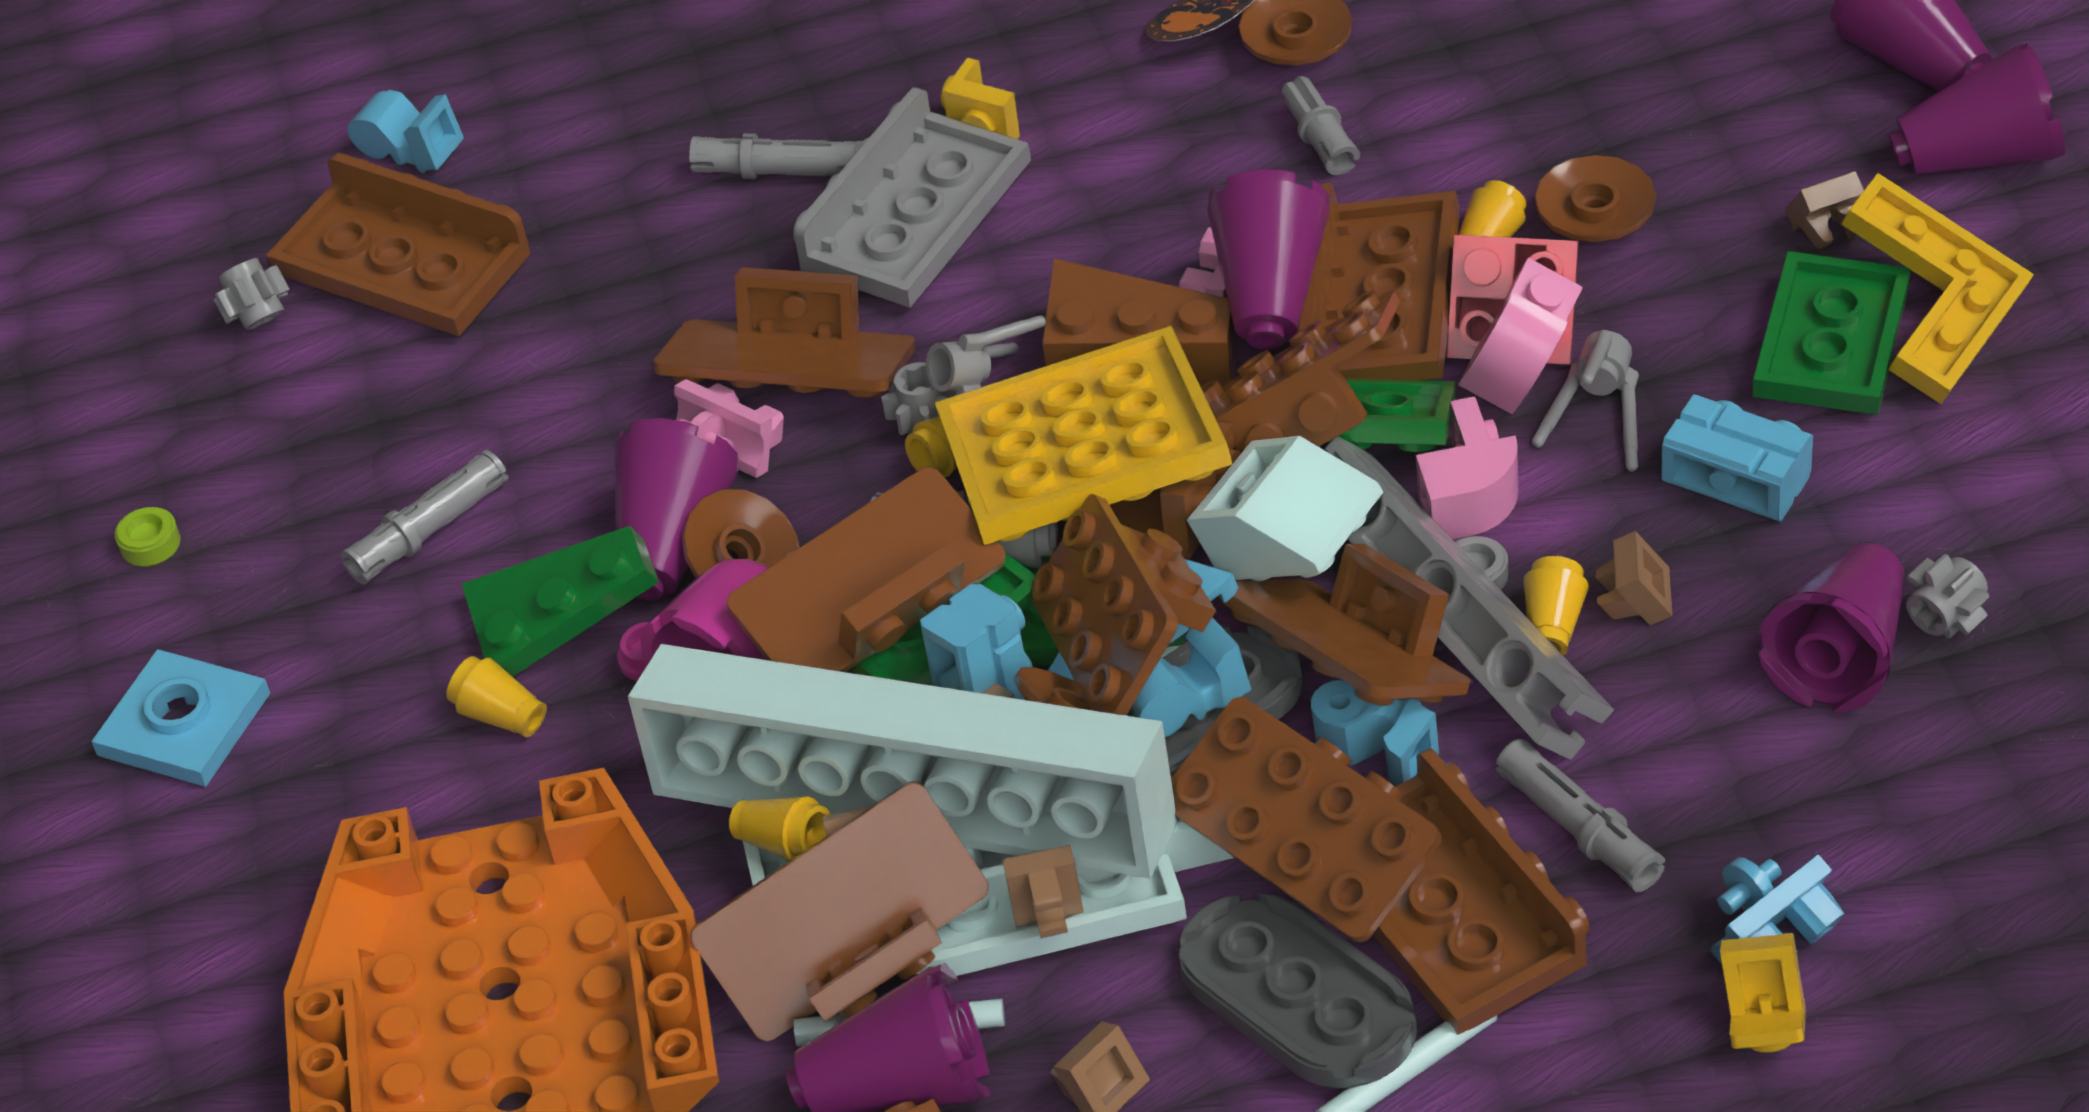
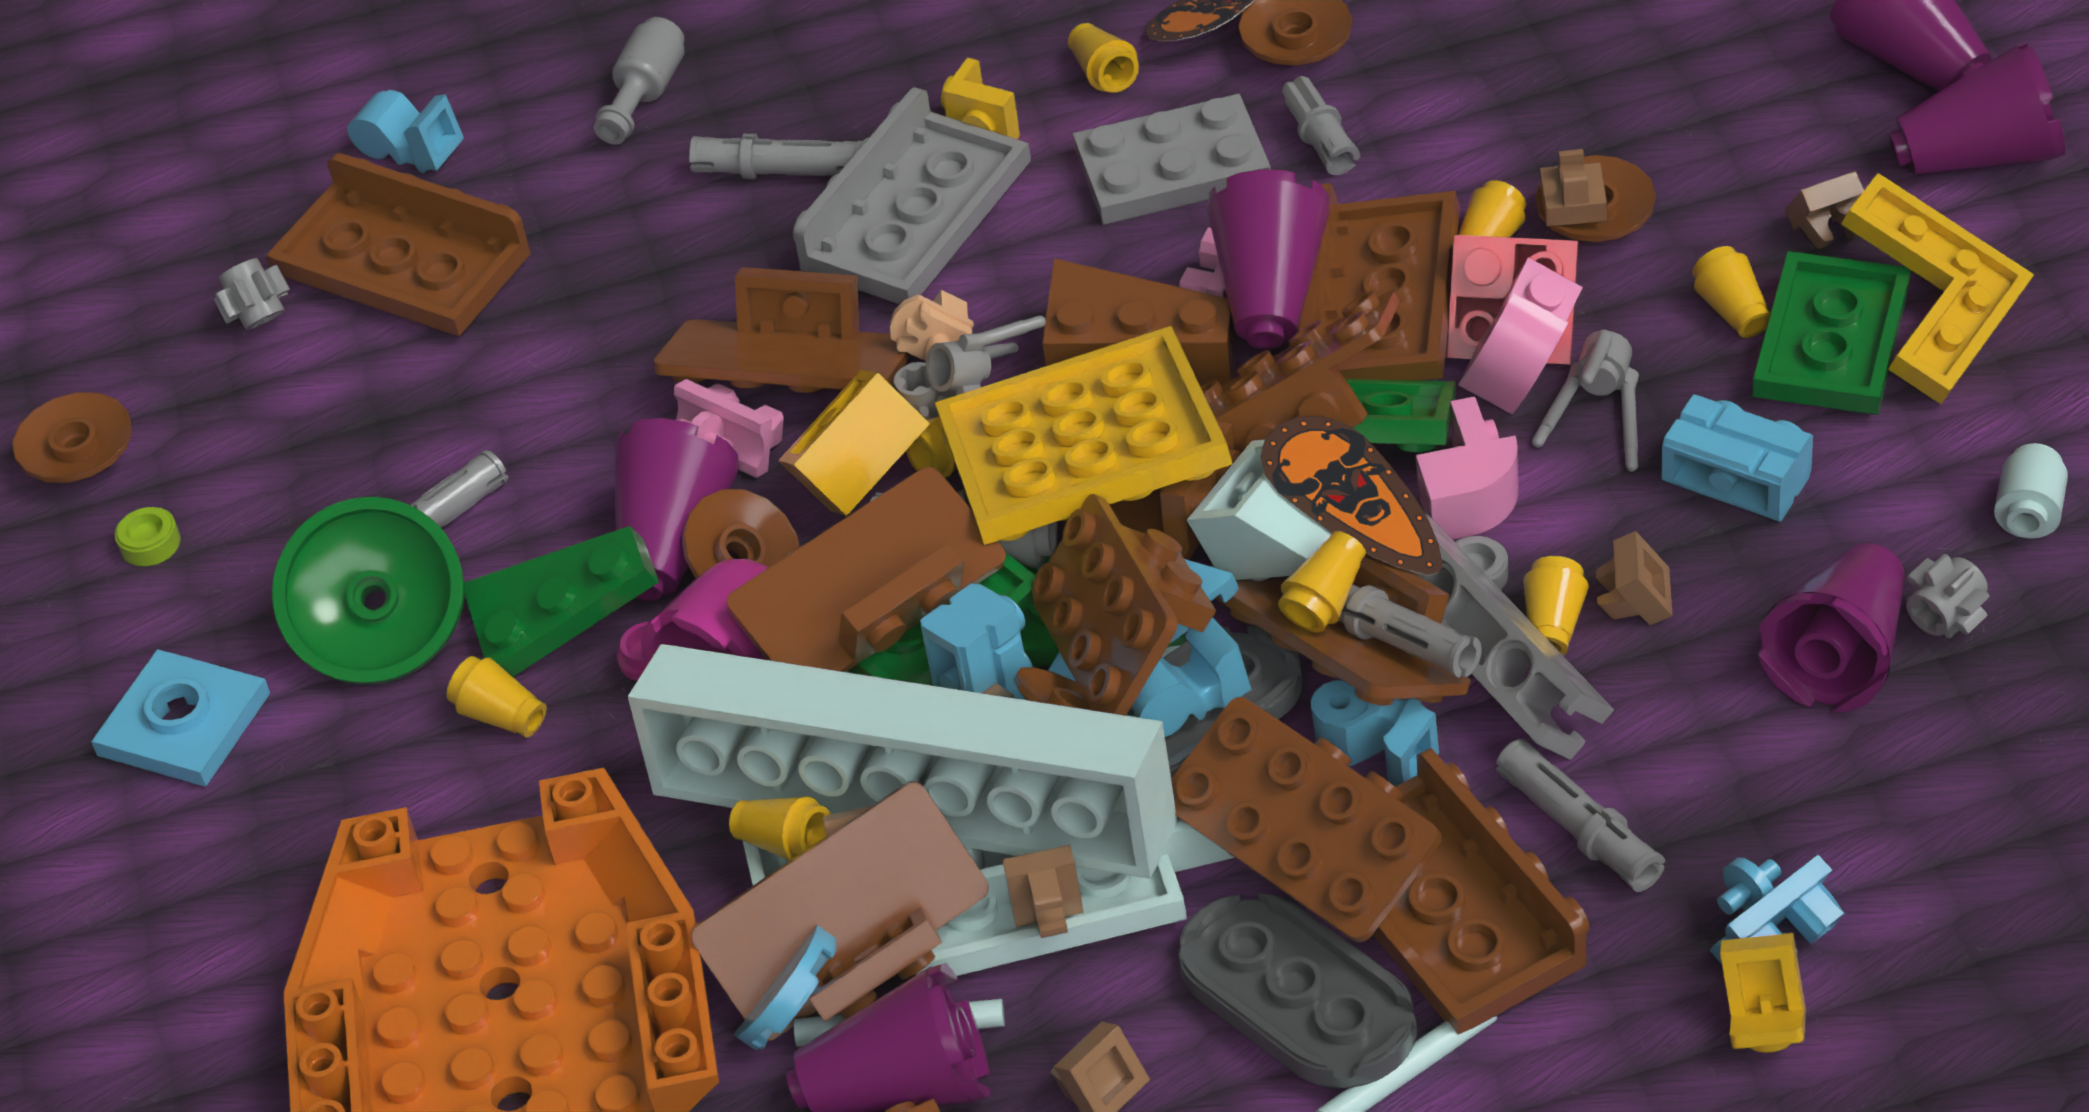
none -> dark orange dish [12,392,133,483]
none -> green dish [272,497,465,685]
none -> light grey piece [594,17,685,144]
none -> medium azure tile [734,925,837,1051]
none -> yellow panel [778,370,930,516]
none -> light nougat piece [890,290,974,361]
none -> yellow cone [1068,23,1139,93]
none -> light grey plate [1073,93,1271,225]
none -> sticker [1260,416,1443,575]
none -> yellow cone [1278,531,1366,633]
none -> light grey pin [1338,584,1482,678]
none -> medium nougat tile [1540,149,1607,226]
none -> yellow cone [1692,246,1771,338]
none -> light aqua brick [1994,443,2068,539]

